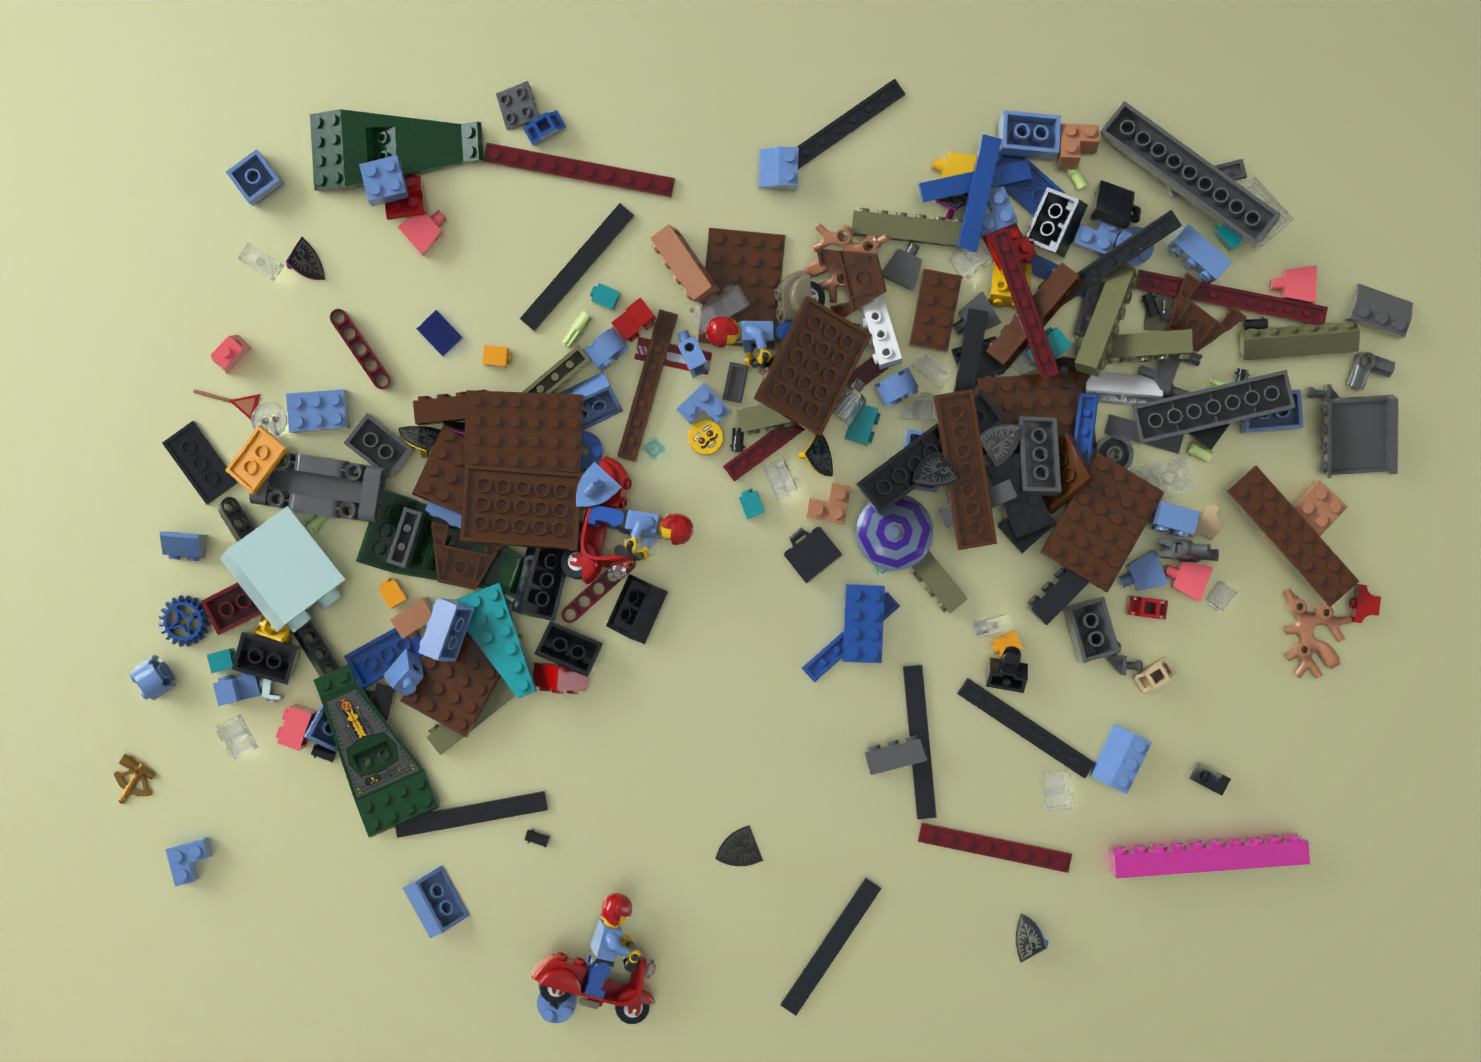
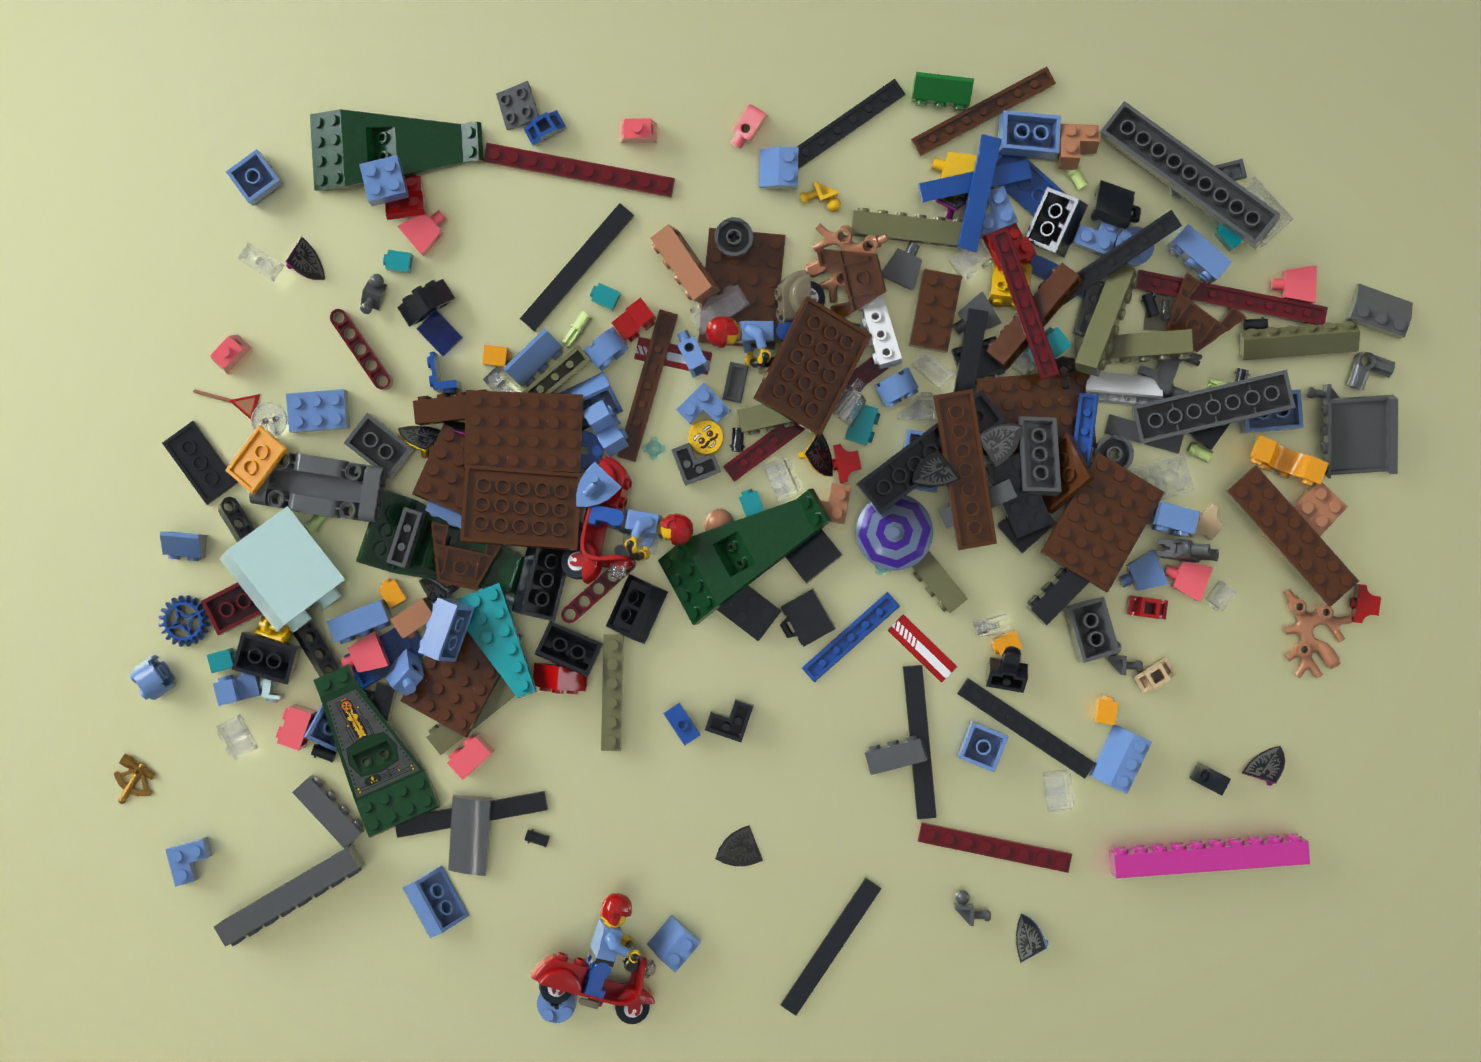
blue brick [842,584,885,663] -> none
none -> dark grey brick [214,844,364,947]
none -> dark grey brick [292,775,364,849]
none -> medium blue brick [326,599,393,644]
none -> coral torso [341,631,391,673]
none -> dark grey piece [360,274,387,314]
none -> teal brick [383,250,413,274]
none -> black brick [397,279,455,327]
none -> shield [419,578,459,604]
none -> blue bracket [427,352,462,395]
none -> coral brick [447,734,495,780]
none -> dark grey slope [448,795,491,876]
none -> clear slope [483,366,522,392]
none -> medium blue slope [503,328,564,387]
none -> medium blue brick [583,400,629,457]
none -> olive brick [601,634,624,751]
none -> coral torso [620,118,657,143]
none -> medium blue slope [647,915,701,972]
none -> dark green wing [658,489,832,625]
none -> blue brick [663,702,701,746]
none -> dark grey brick [671,443,721,486]
none -> nougat hair [704,509,734,531]
none -> black brick [705,698,754,742]
none -> dark grey brick [714,217,753,259]
none -> black brick [717,585,782,641]
none -> coral torso [731,104,769,149]
none -> black piece [780,588,836,647]
none -> yellow piece [799,181,841,212]
none -> red brick [832,444,861,483]
none -> red sticker [888,615,957,682]
none -> reddish brown plate [911,67,1056,157]
none -> green slope [911,72,974,111]
none -> dark grey piece [954,890,991,926]
none -> medium blue brick [957,721,1009,772]
none -> light orange brick [1093,696,1119,725]
none -> shield [1242,746,1285,786]
none -> light orange brick [1249,435,1329,486]

